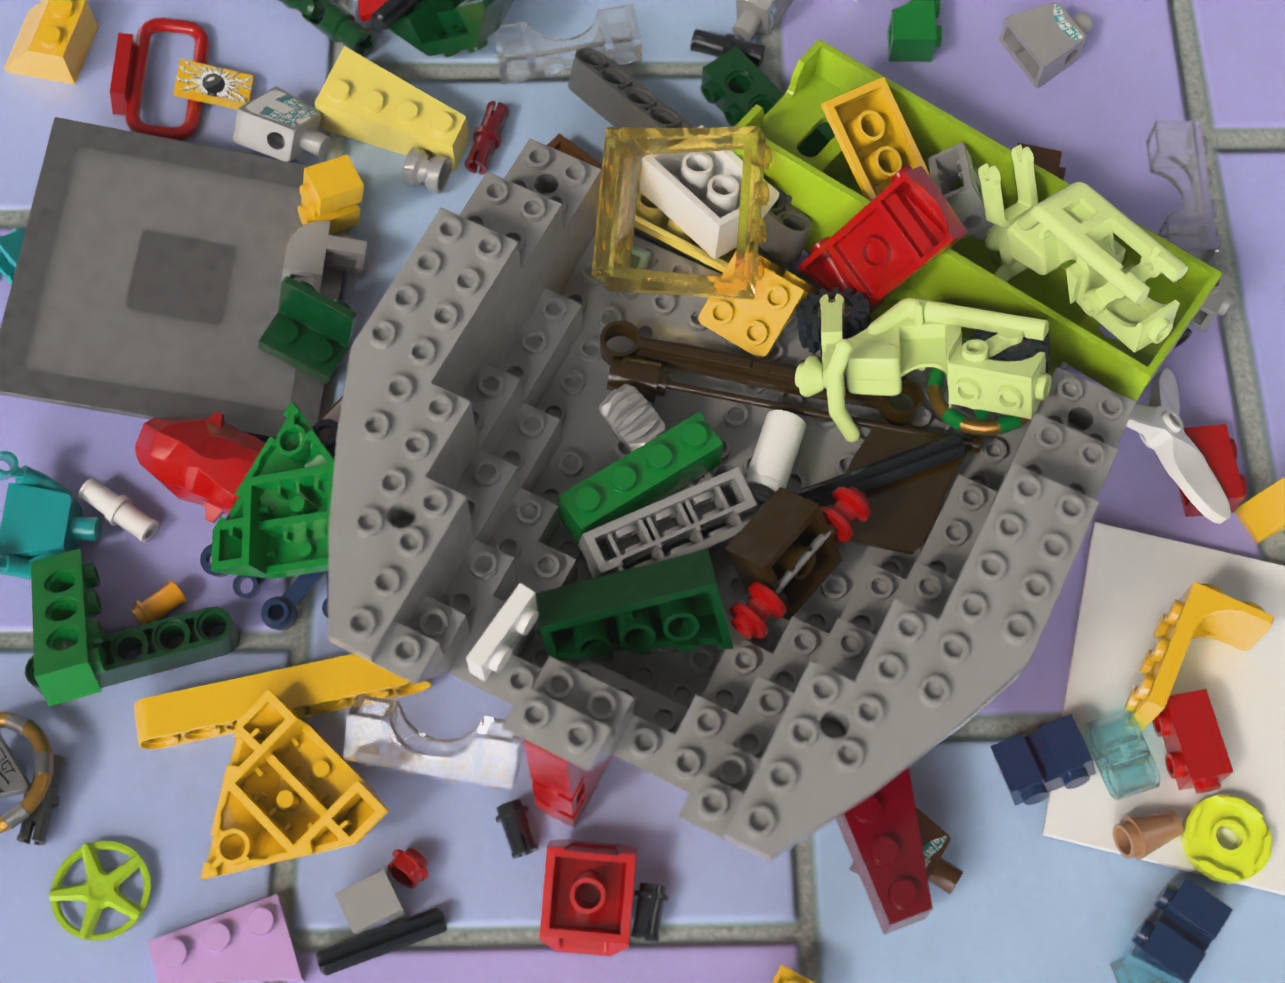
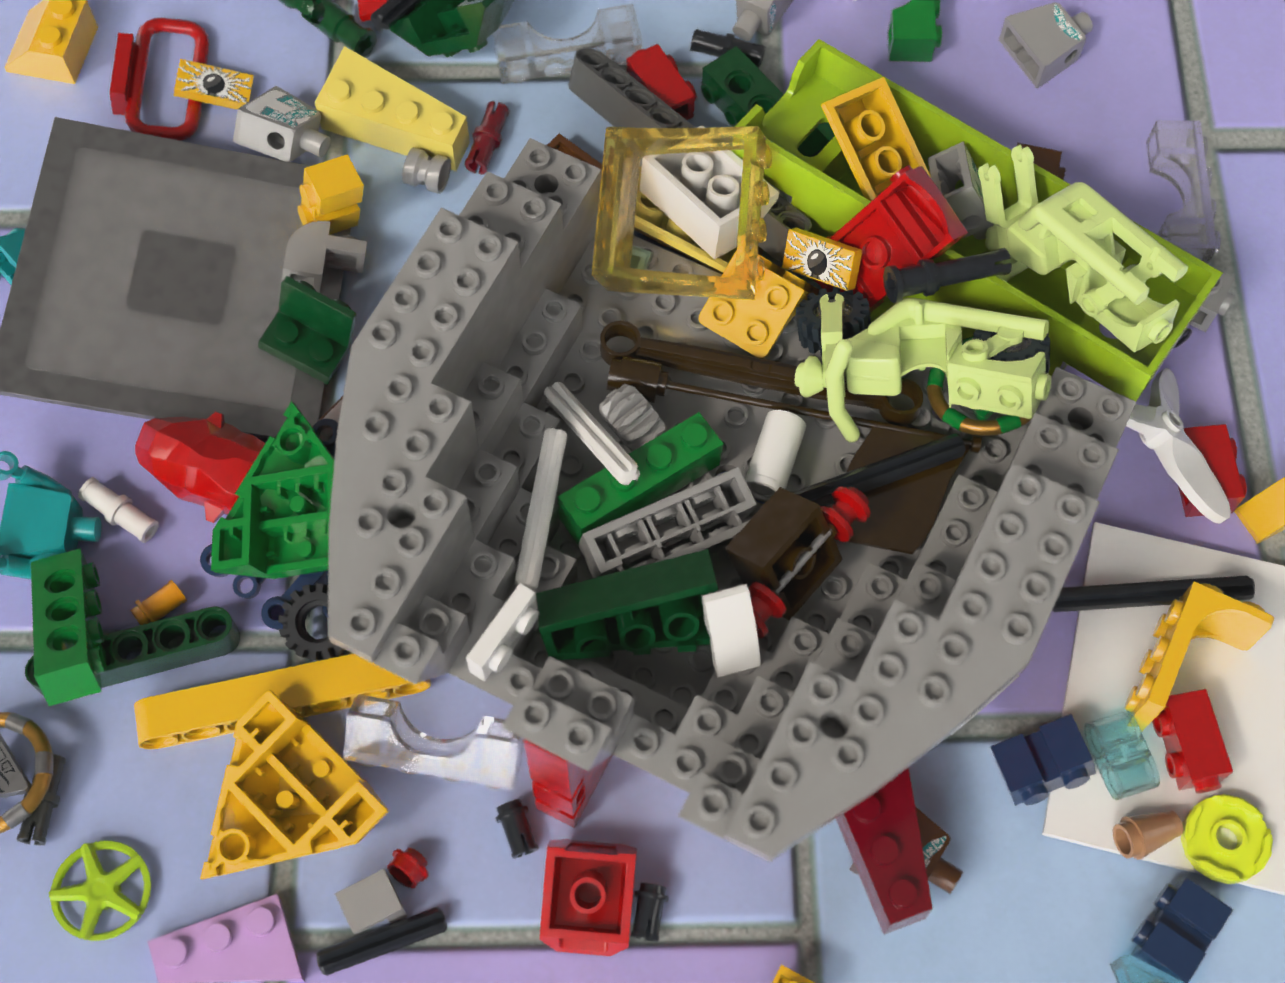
none -> black tyre [278,583,346,661]
none -> white axle [515,428,567,590]
none -> white axle [544,382,640,485]
none -> red brick [626,43,697,120]
none -> white slope [702,584,761,677]
none -> tile [782,228,862,291]
none -> black pin [883,248,1012,303]
none -> black axle [1052,576,1255,612]

